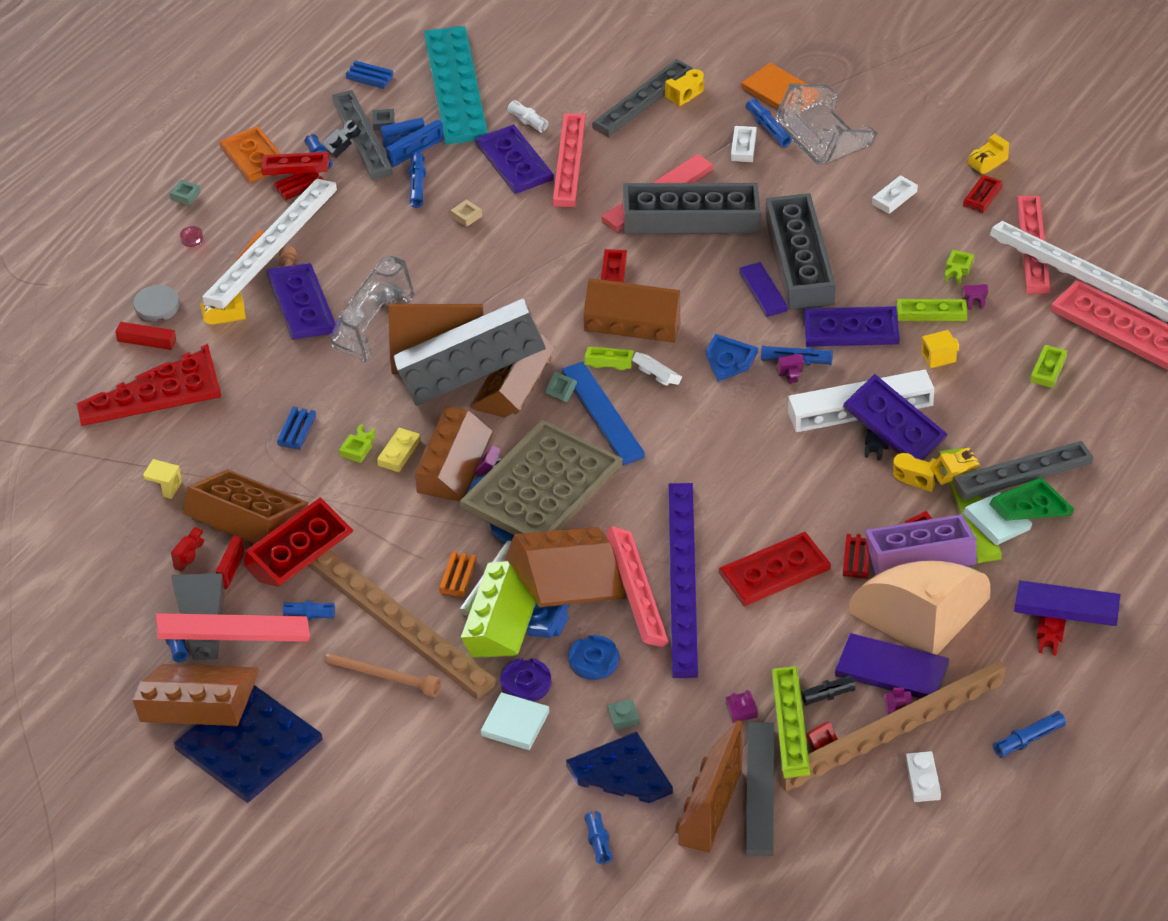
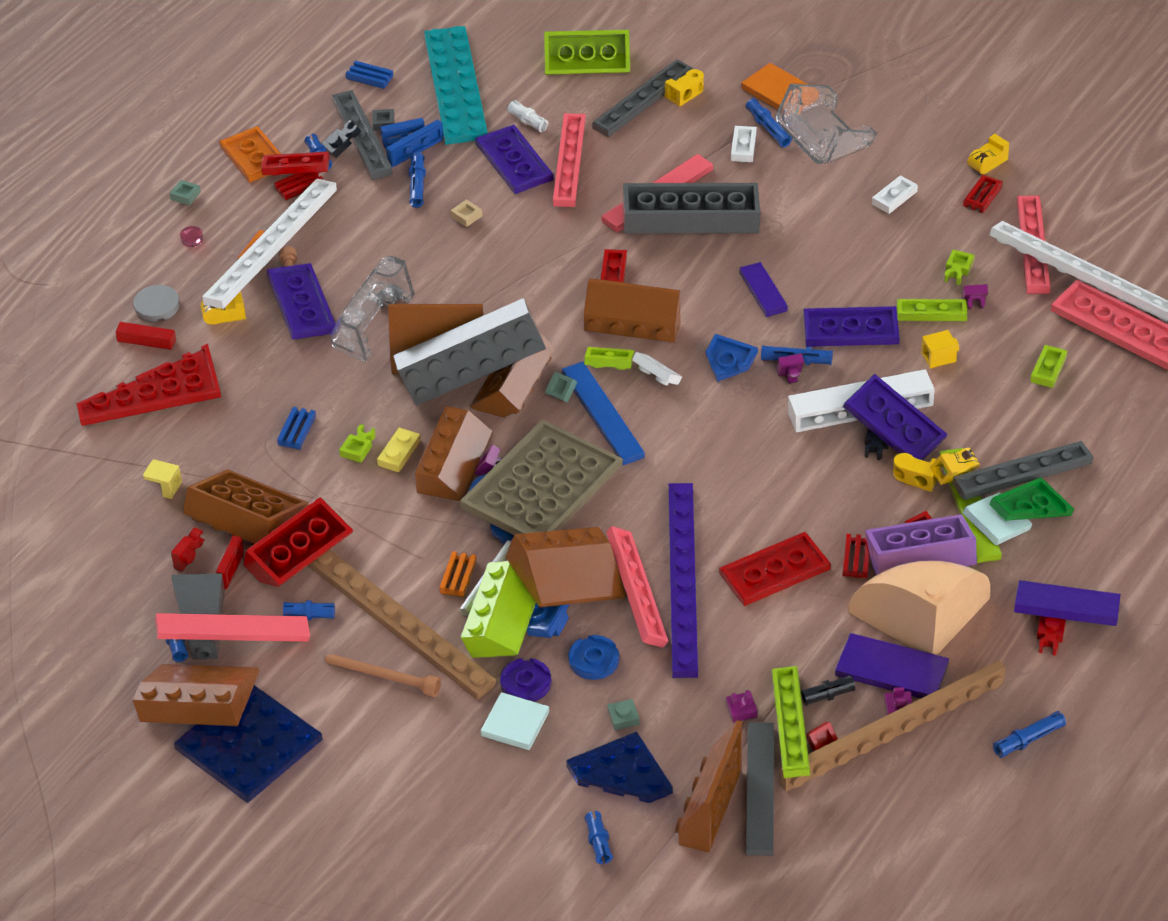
dark grey brick [766,193,835,310] -> none
white plate [905,751,941,802] -> none
none -> lime slope [544,30,630,75]

